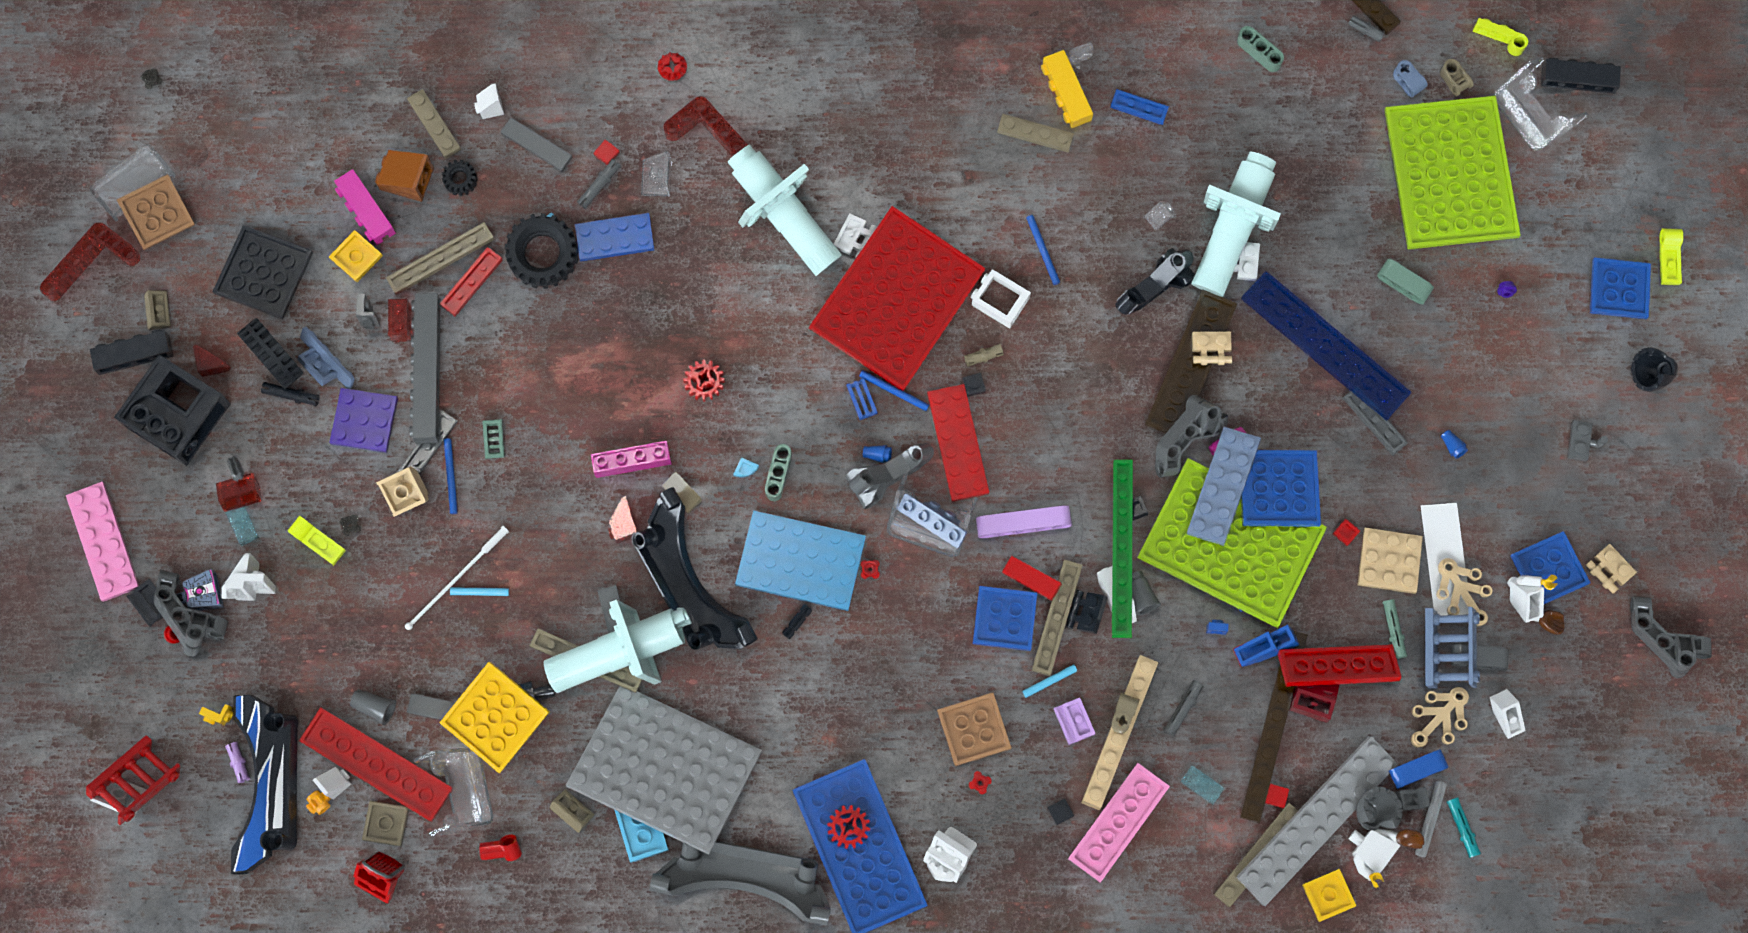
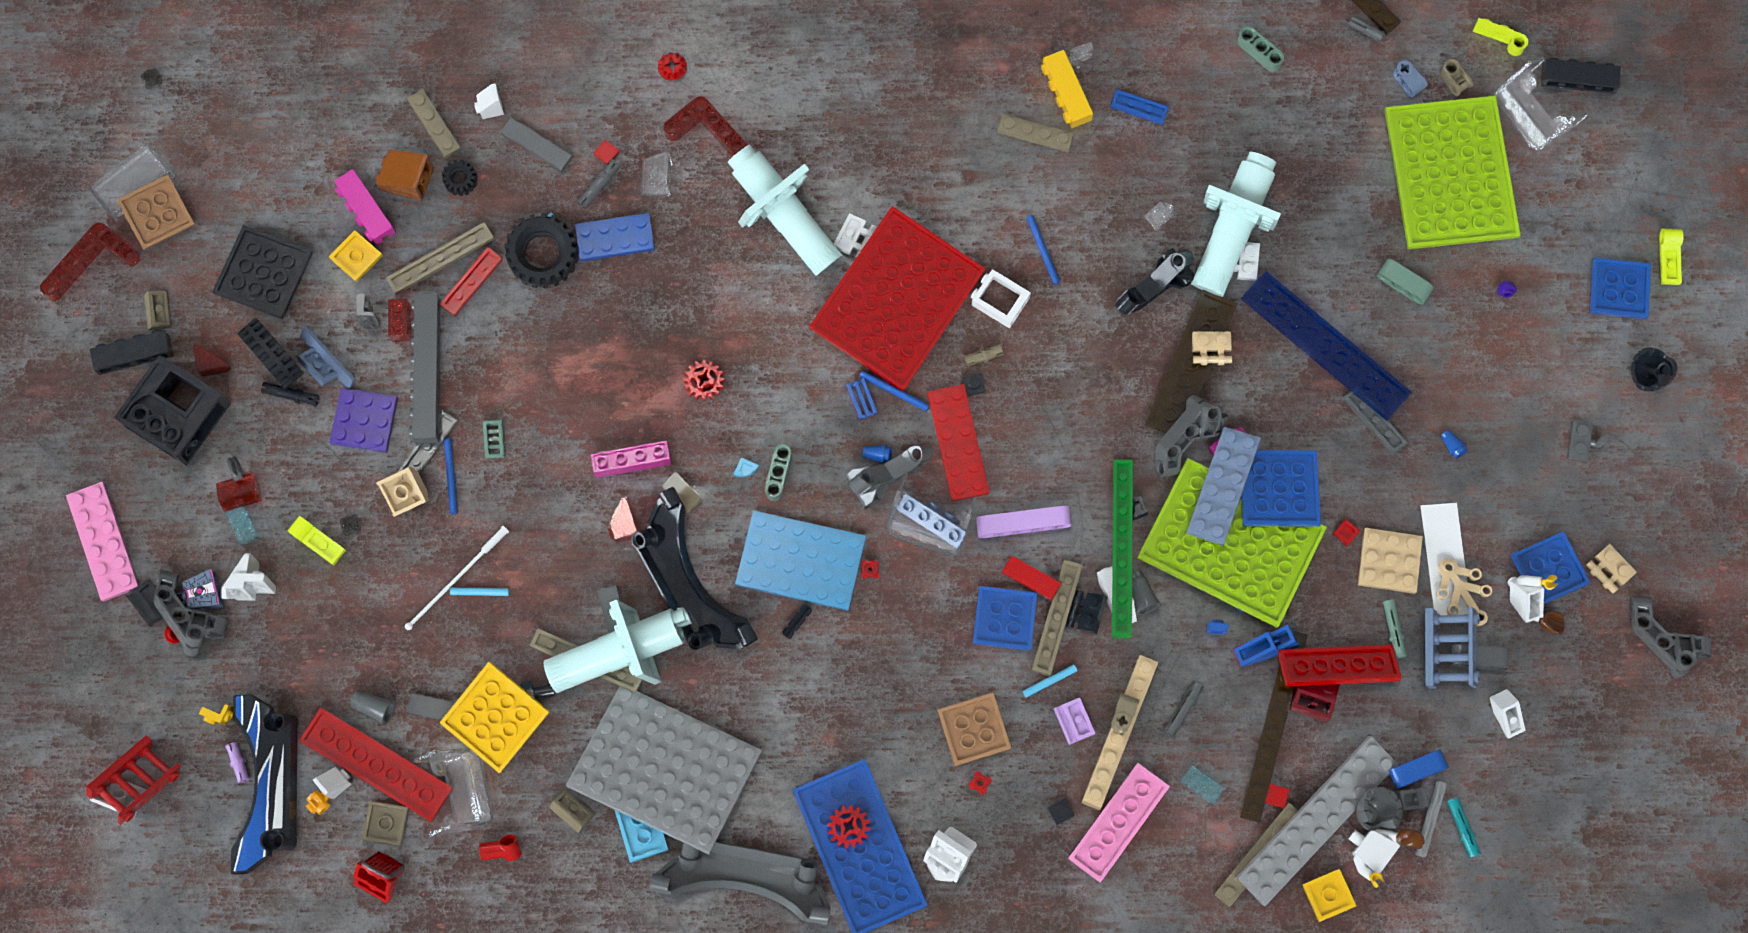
tan plant [1411,687,1469,748] -> none

